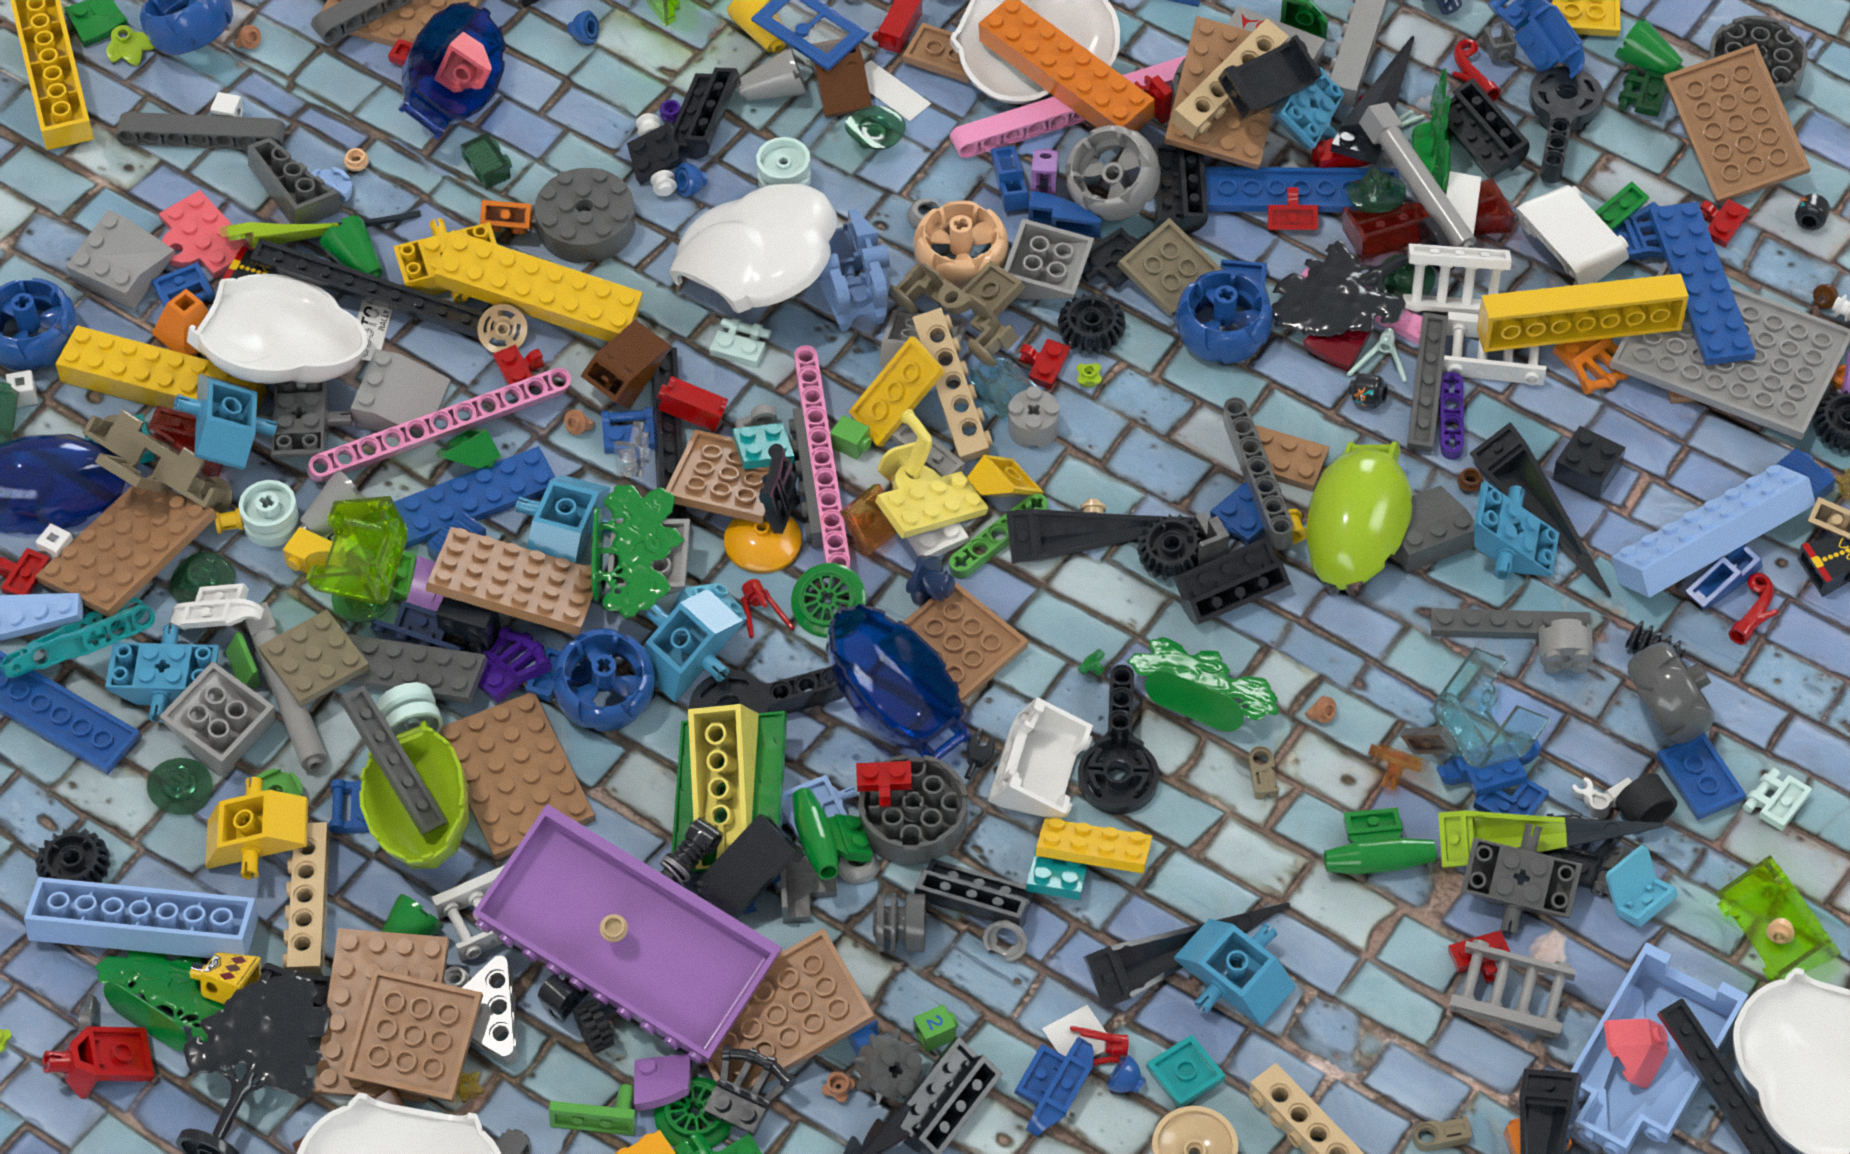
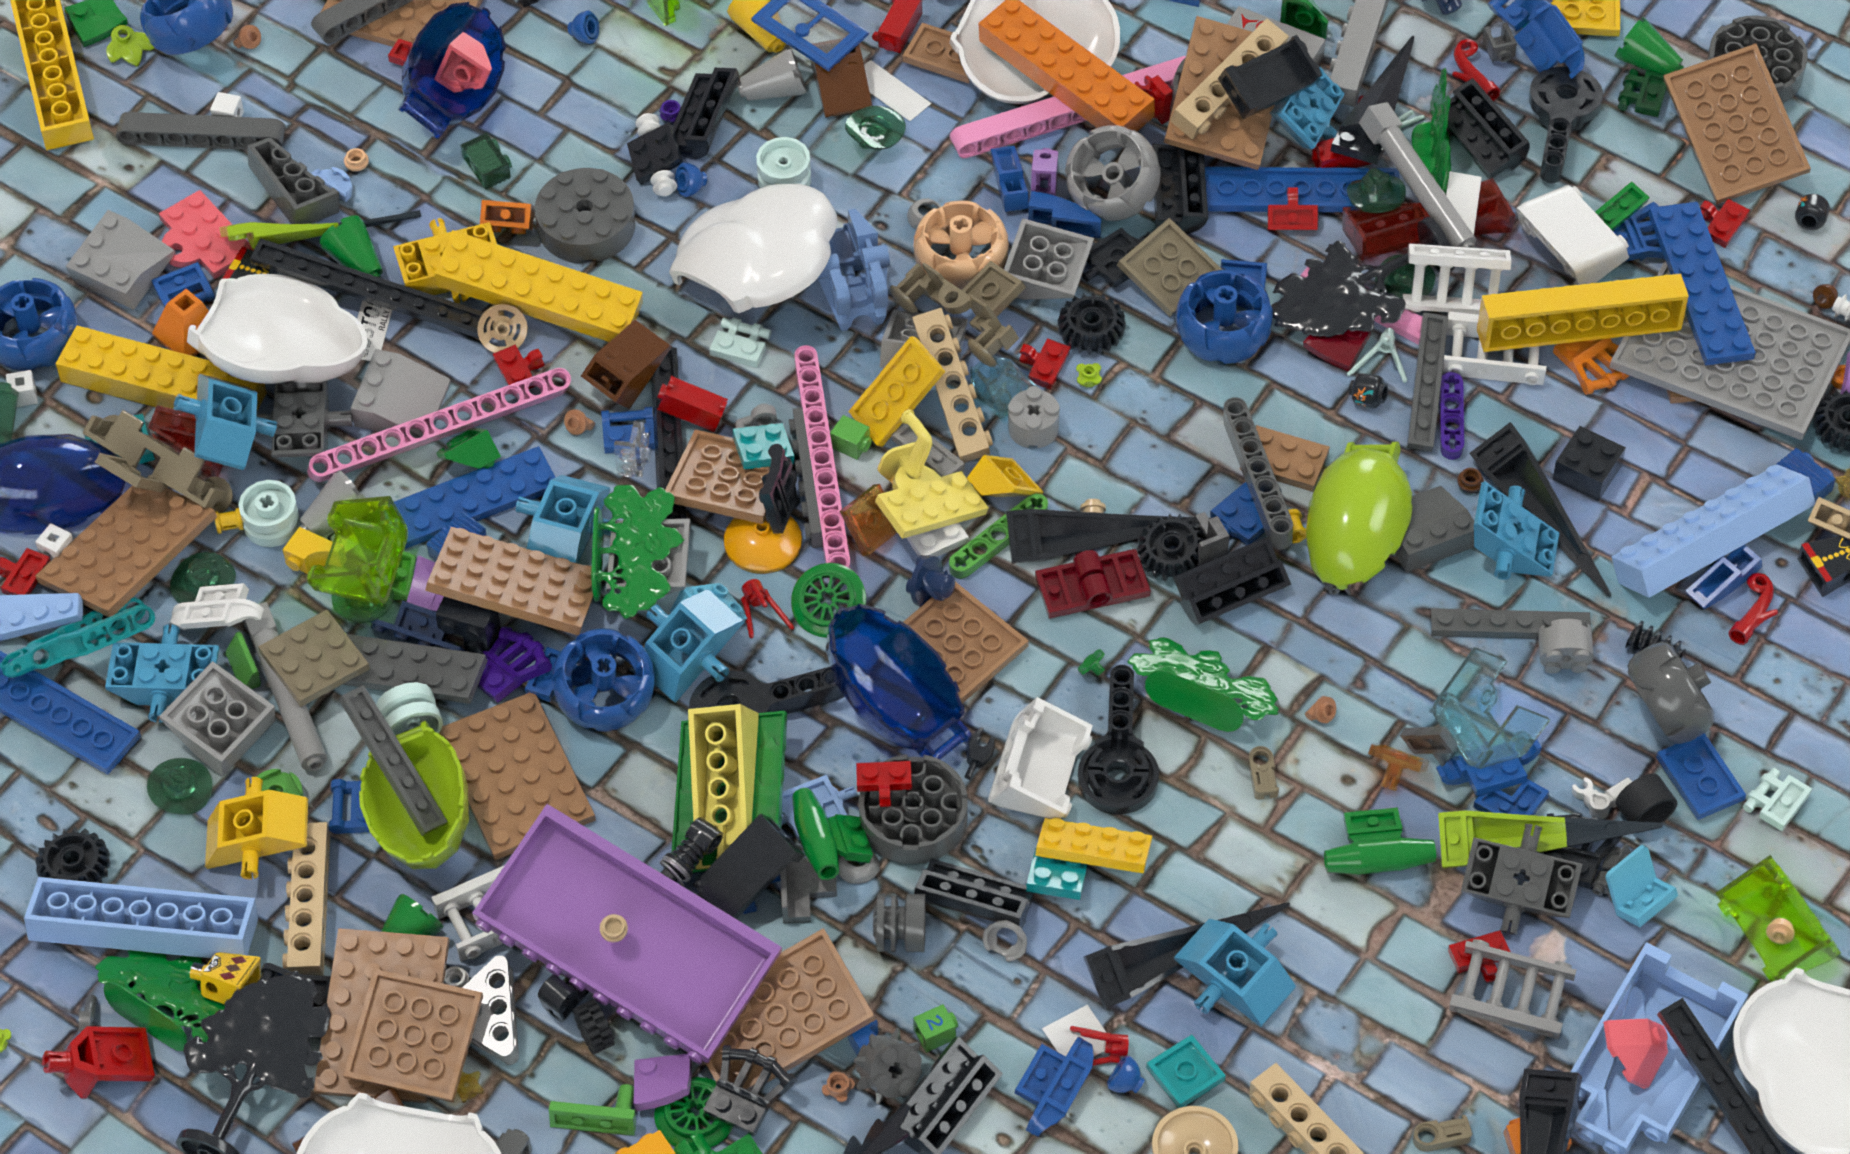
none -> dark red plate [1035,549,1151,619]

